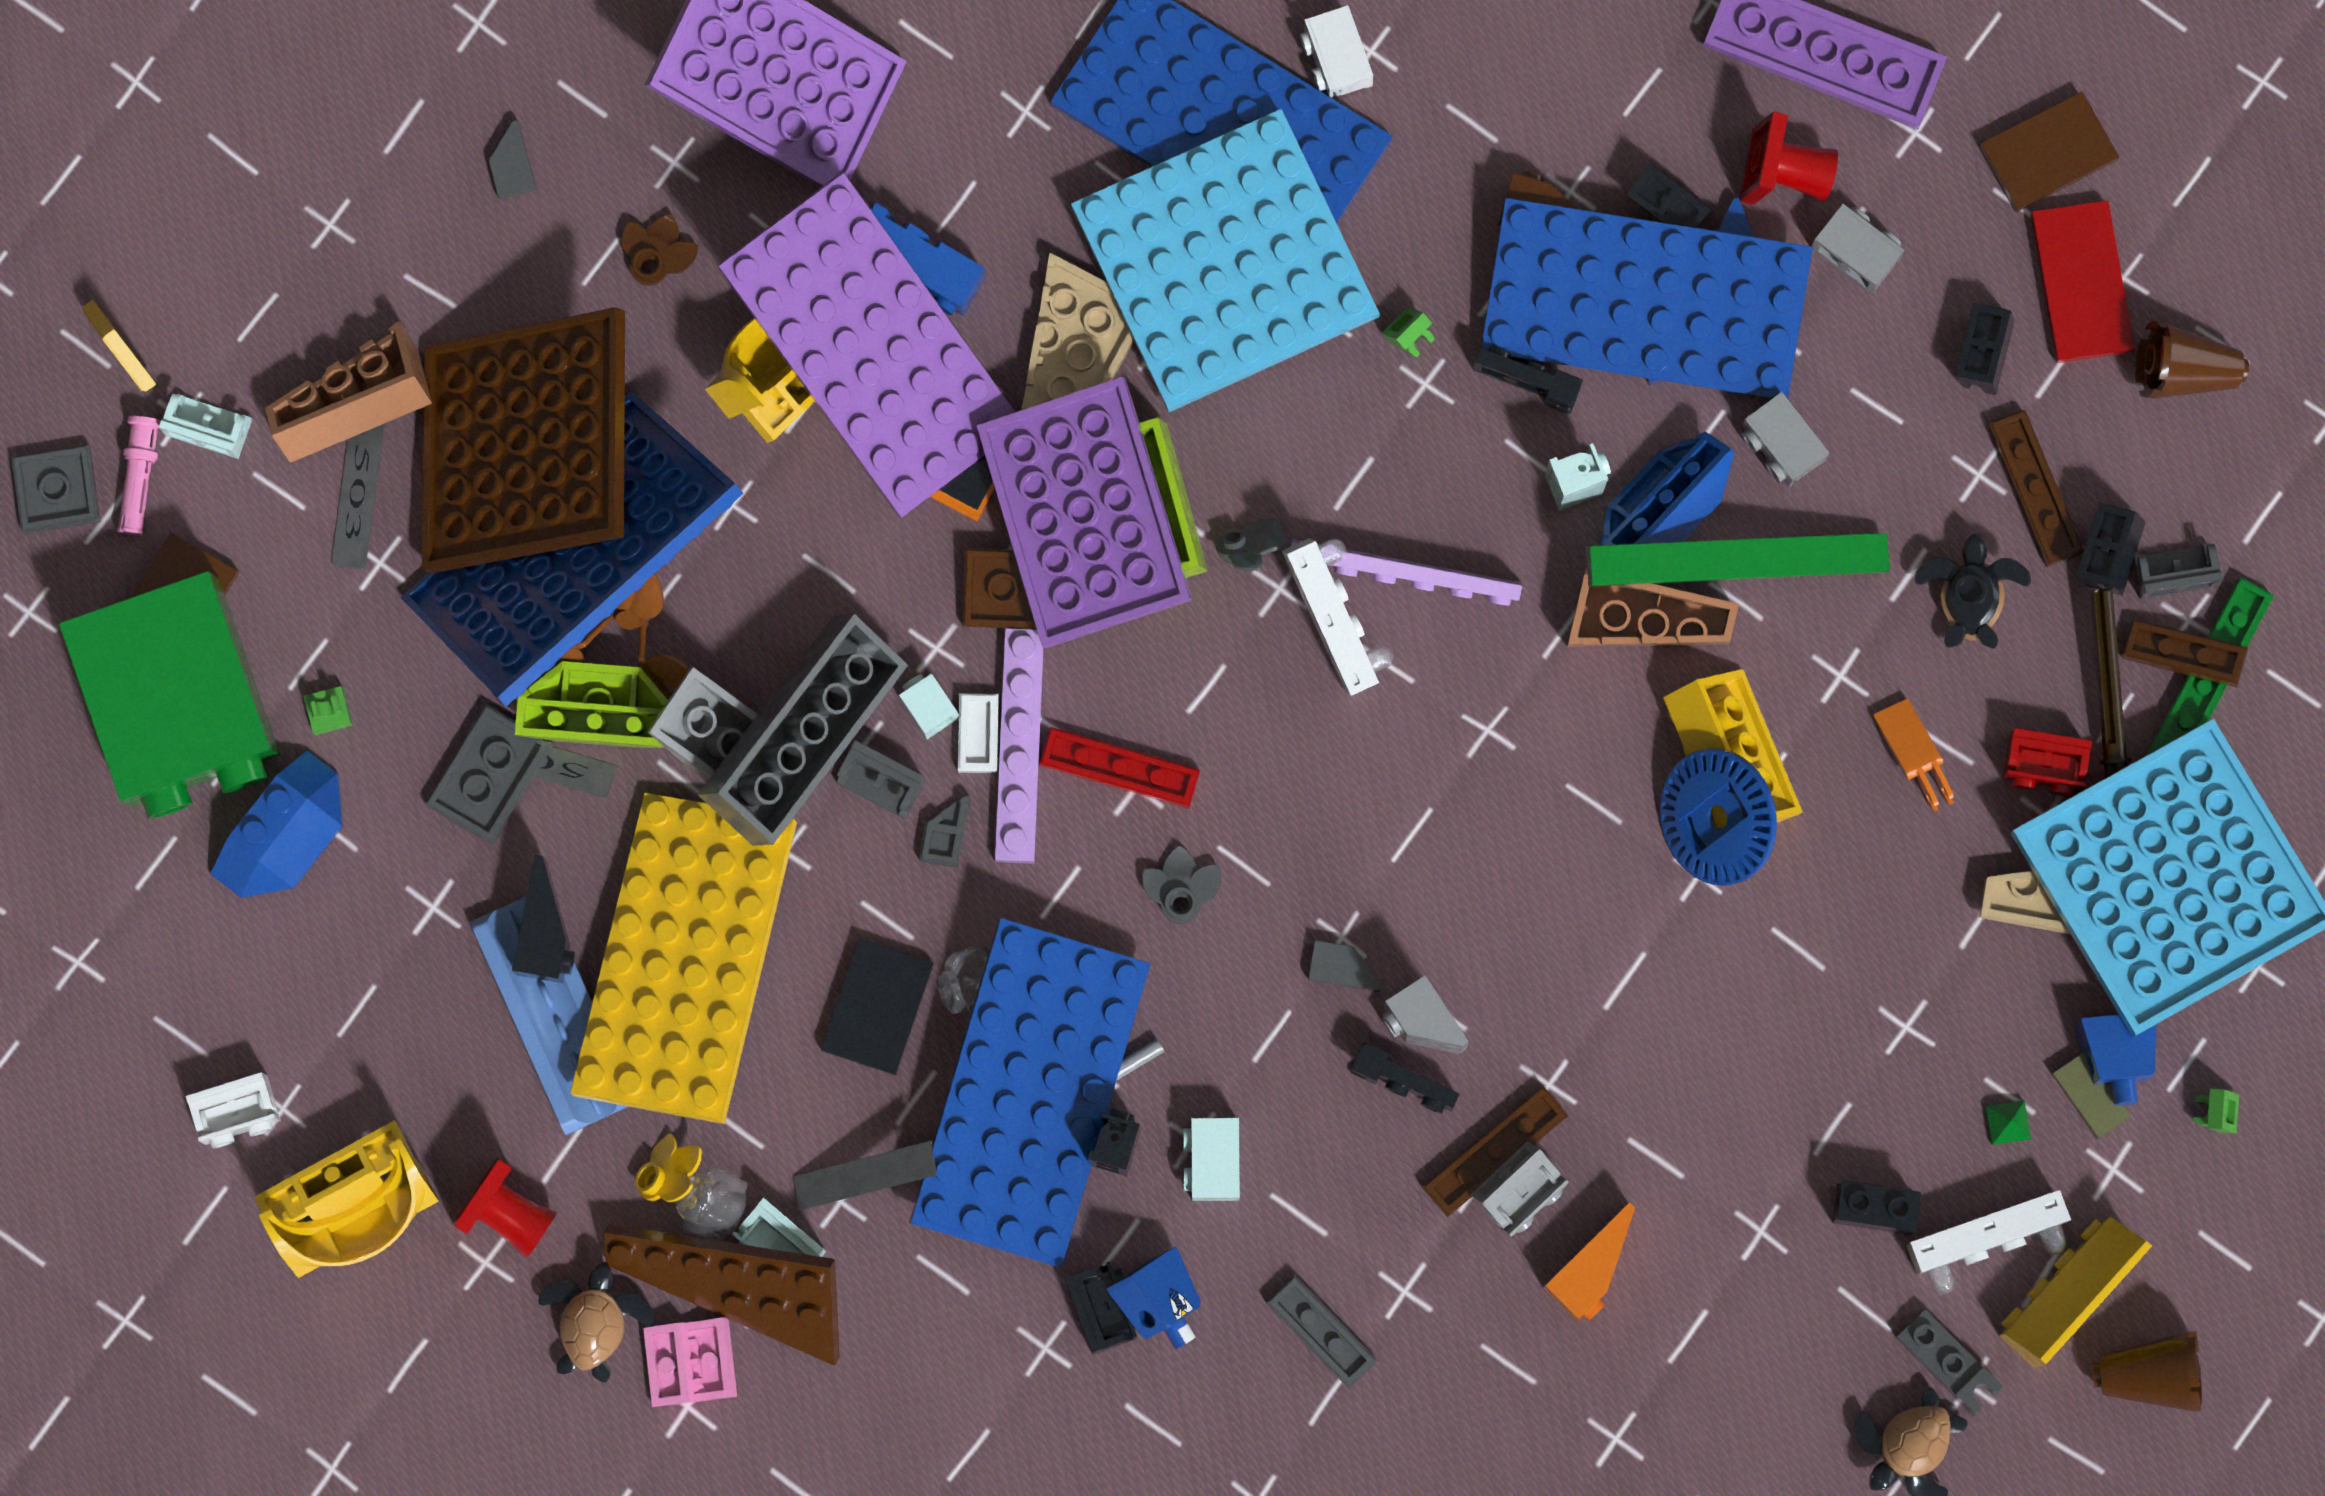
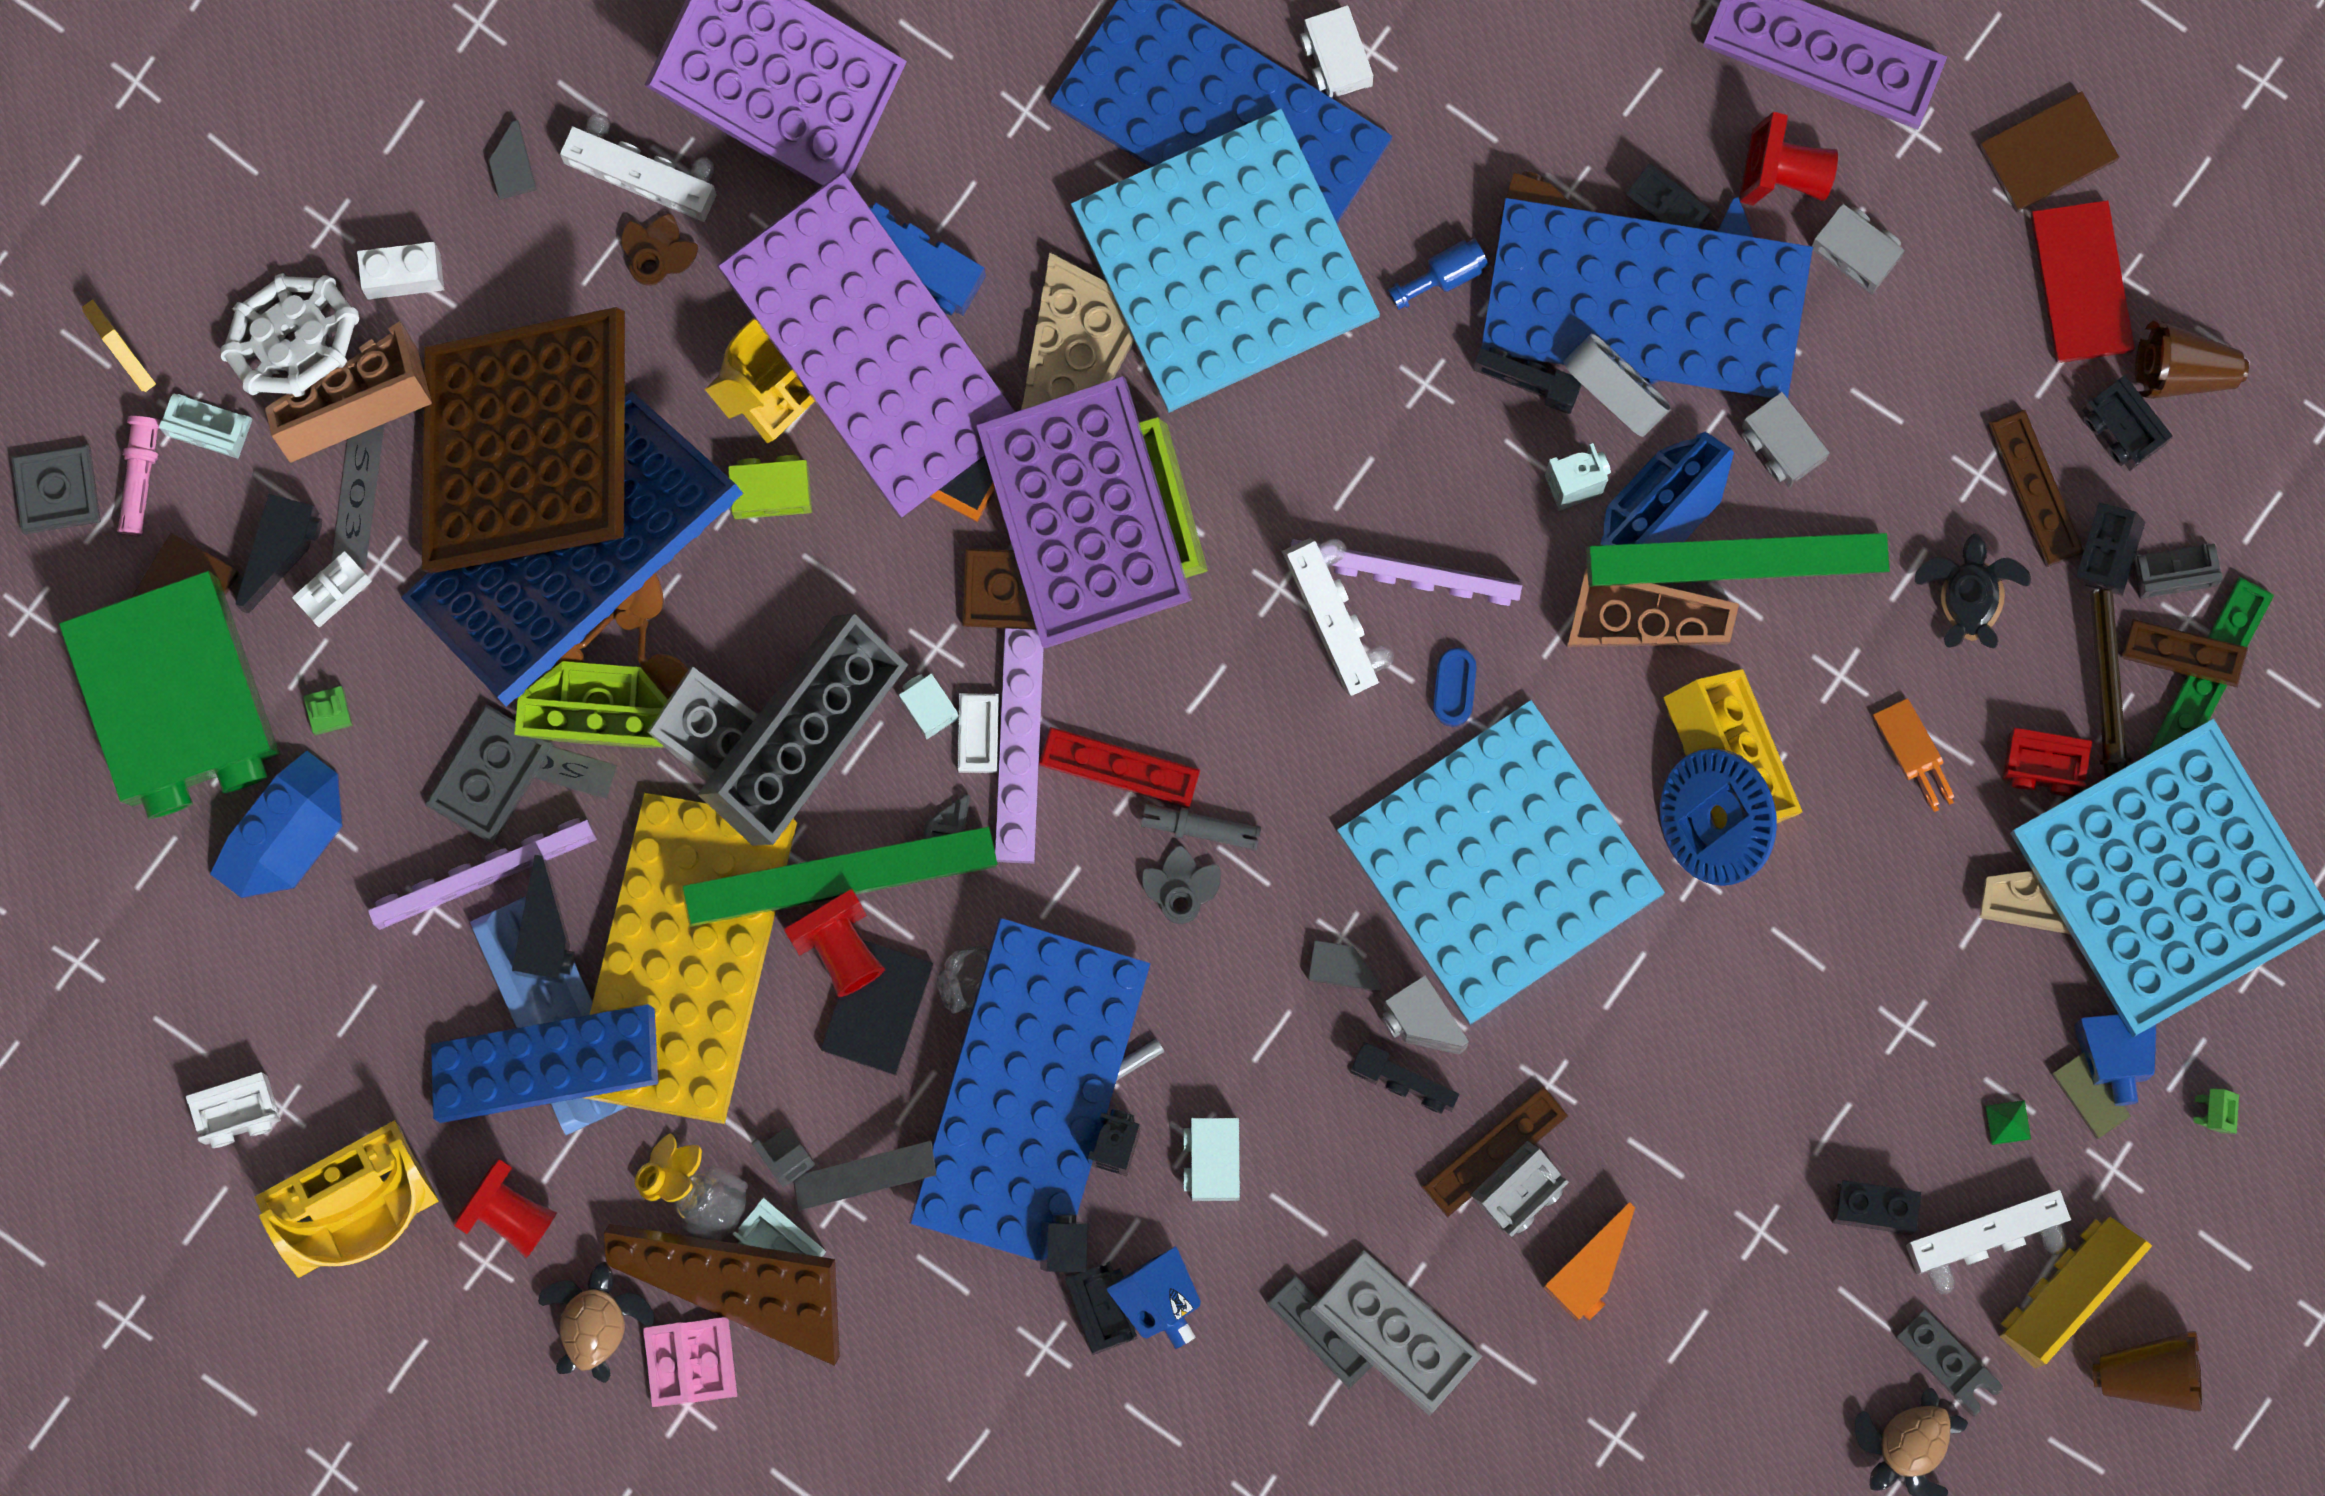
dark grey hinge [836,740,926,820] -> none
dark grey plate [1216,518,1290,571] -> none
bright green tile [1381,307,1434,357] -> none
black hinge [1955,303,2015,395] -> none
none -> white plate [220,273,359,397]
none -> black slope [235,494,322,613]
none -> white hips [292,551,372,627]
none -> white brick [357,242,444,300]
none -> lavender plate [368,818,597,930]
none -> blue plate [431,1004,658,1123]
none -> white piece [560,113,717,222]
none -> green tile [681,827,998,927]
none -> lime brick [729,455,812,519]
none -> dark grey panel [751,1128,815,1188]
none -> red plant [784,889,885,997]
none -> black brick [1040,1214,1088,1272]
none -> dark grey pin [1141,802,1261,851]
none -> light grey tile [1310,1250,1483,1416]
none -> medium azure plate [1337,700,1665,1025]
none -> blue piece [1388,238,1489,310]
none -> blue tile [1433,648,1477,727]
none -> light grey beam [1563,333,1671,437]
none -> black hinge [2082,375,2173,471]

